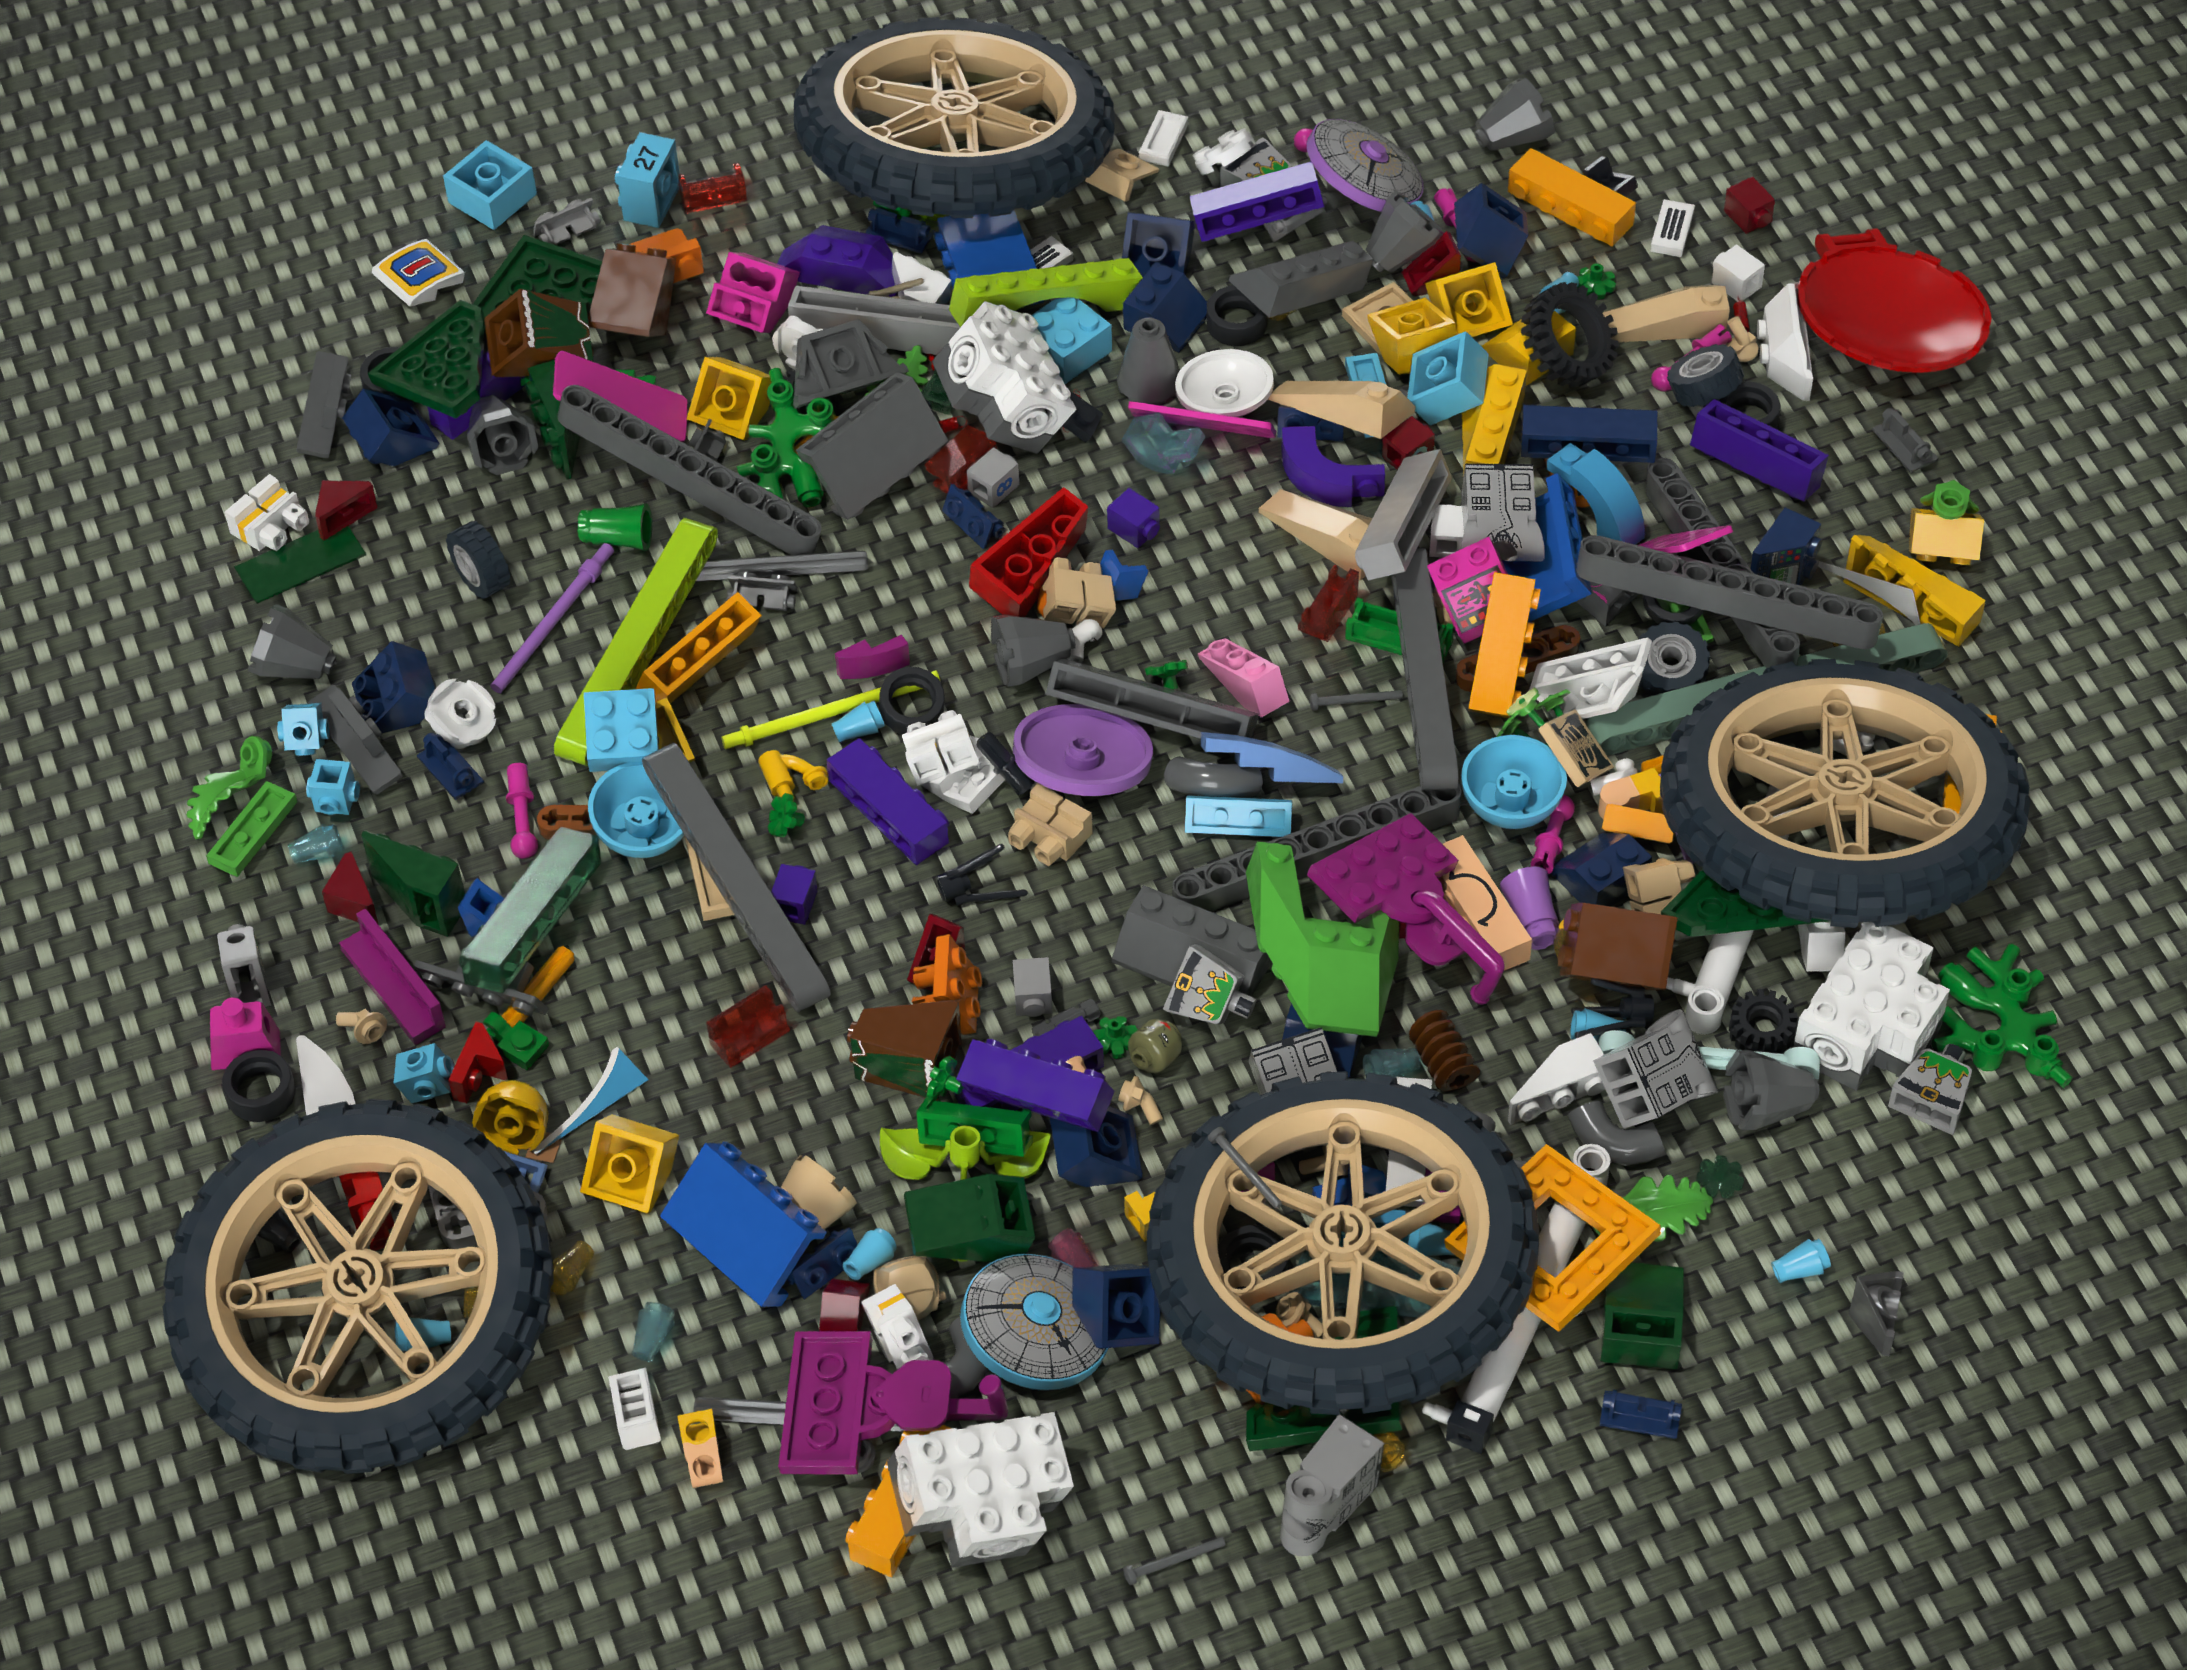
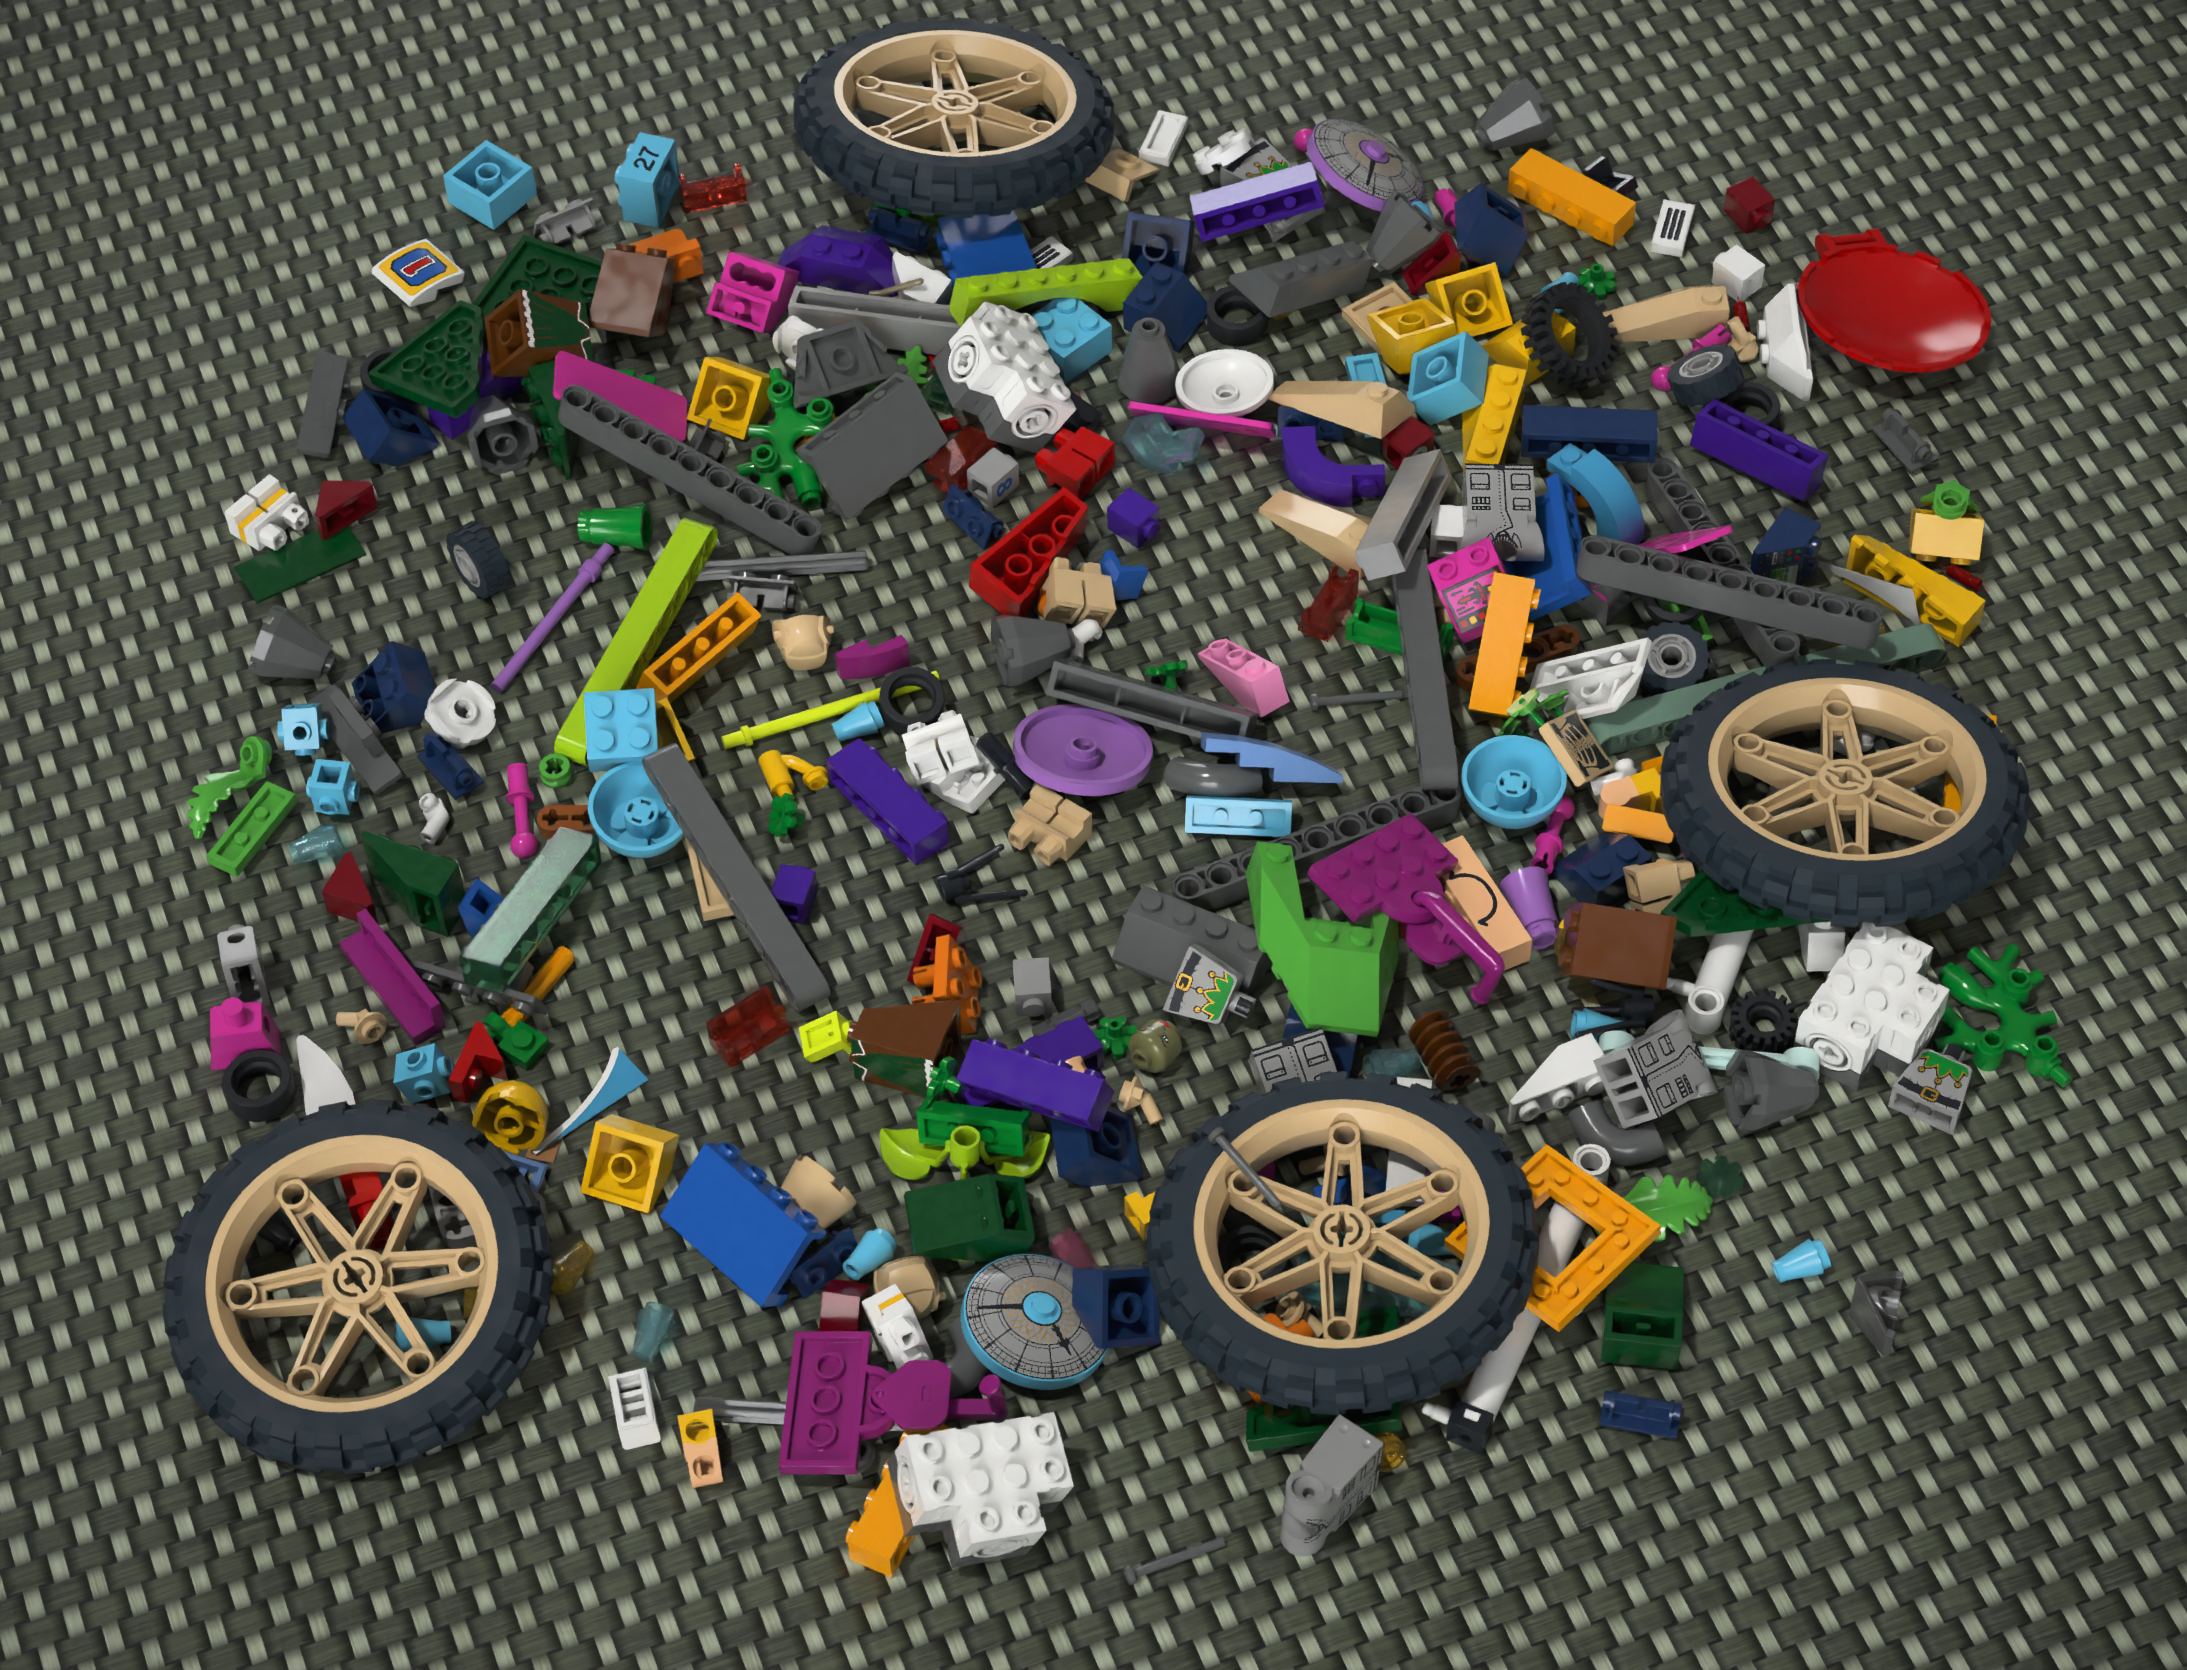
none -> white arm [419,793,449,844]
none -> bright green bush [539,753,572,789]
none -> tan helmet [772,615,834,671]
none -> neon yellow bracket [799,1011,853,1063]
none -> red hips [1035,426,1115,500]
none -> red piece [1939,563,1989,592]

